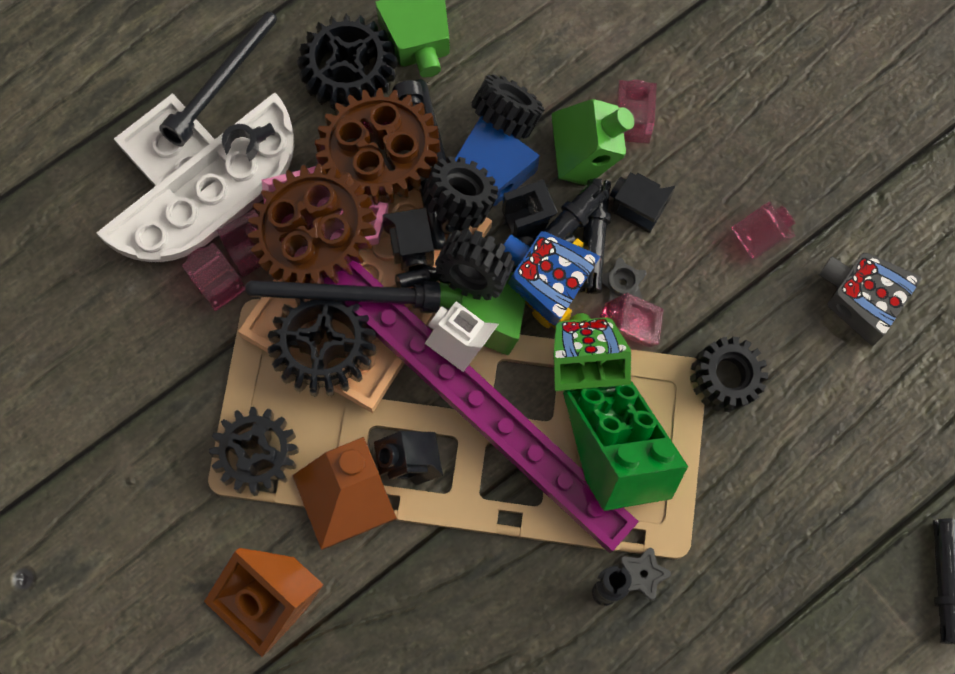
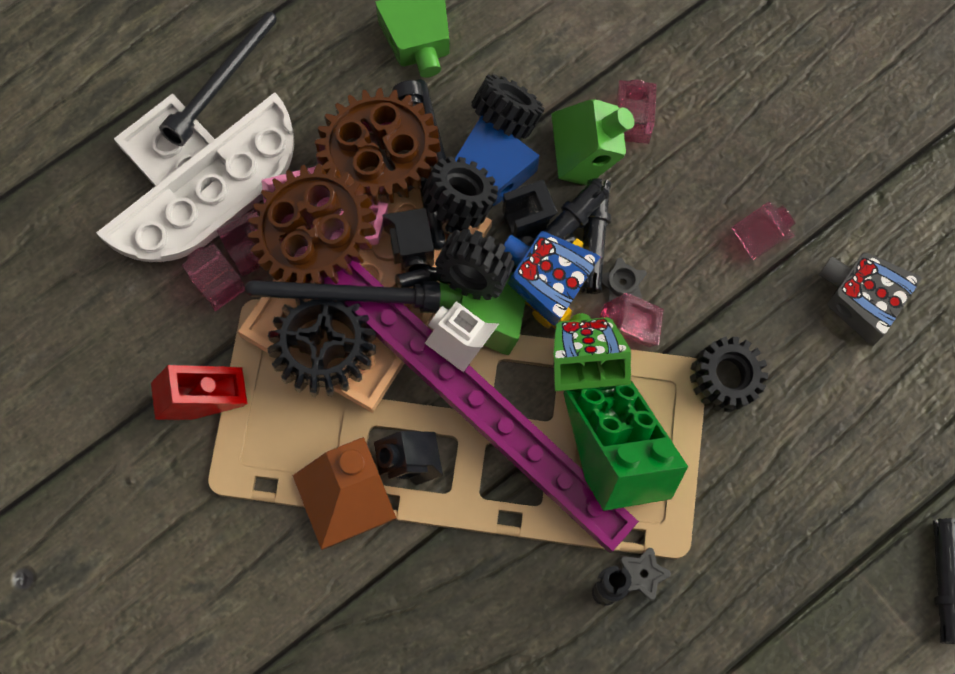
dark orange slope [204,548,324,657] -> none
black gear [209,407,299,496] -> none
black piece [222,123,276,161] -> none
black gear [297,13,397,111] -> none
black window [610,172,675,233] -> none
none -> red slope [151,365,248,420]

